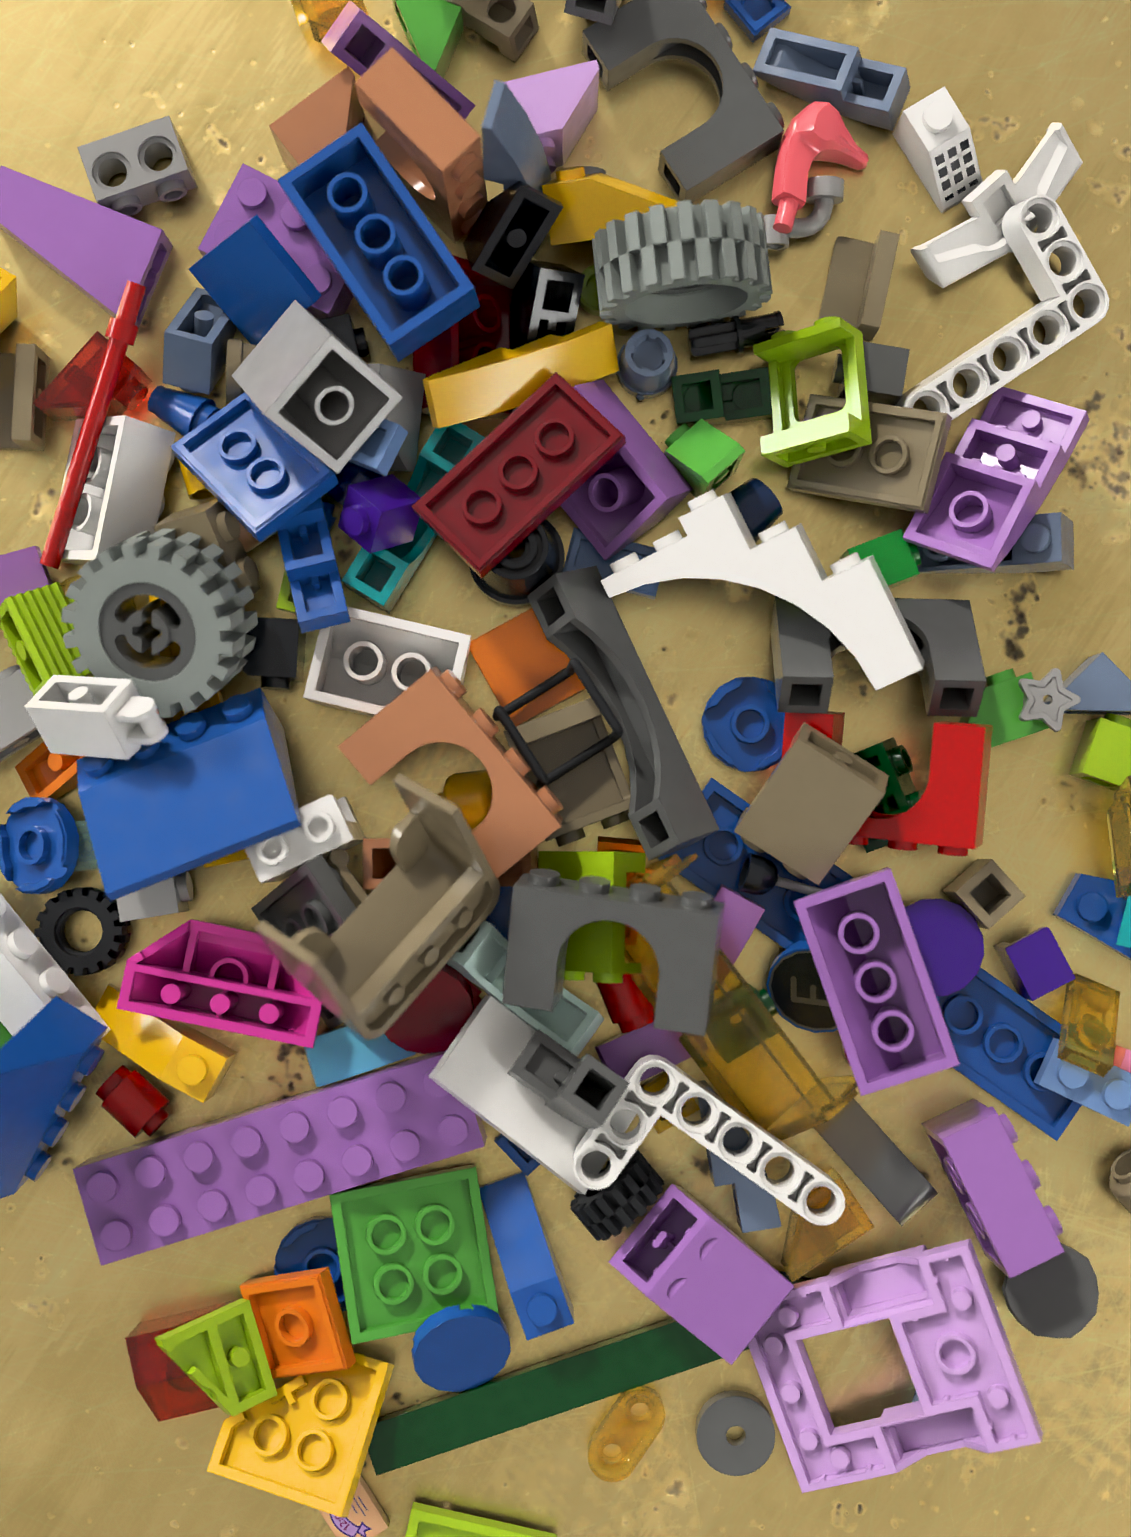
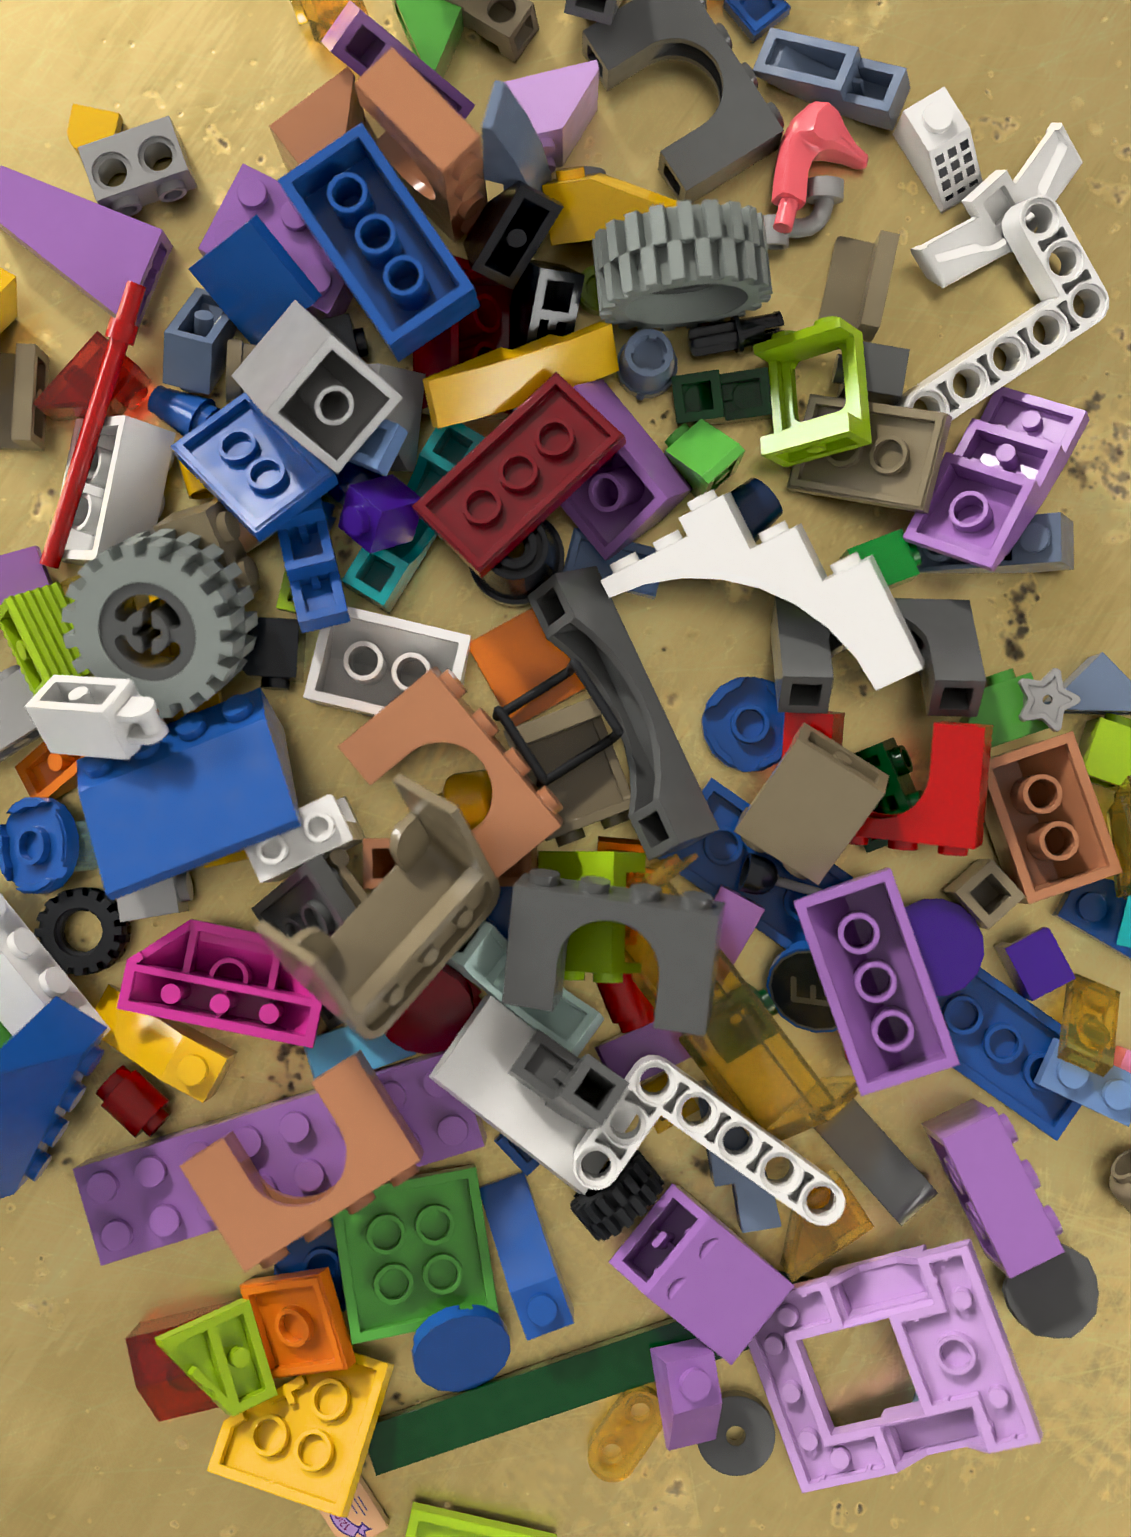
none -> yellow tile [67,104,123,155]
none -> nougat arch [179,1049,424,1272]
none -> medium lavender slope [650,1338,722,1451]
none -> nougat slope [985,731,1123,904]

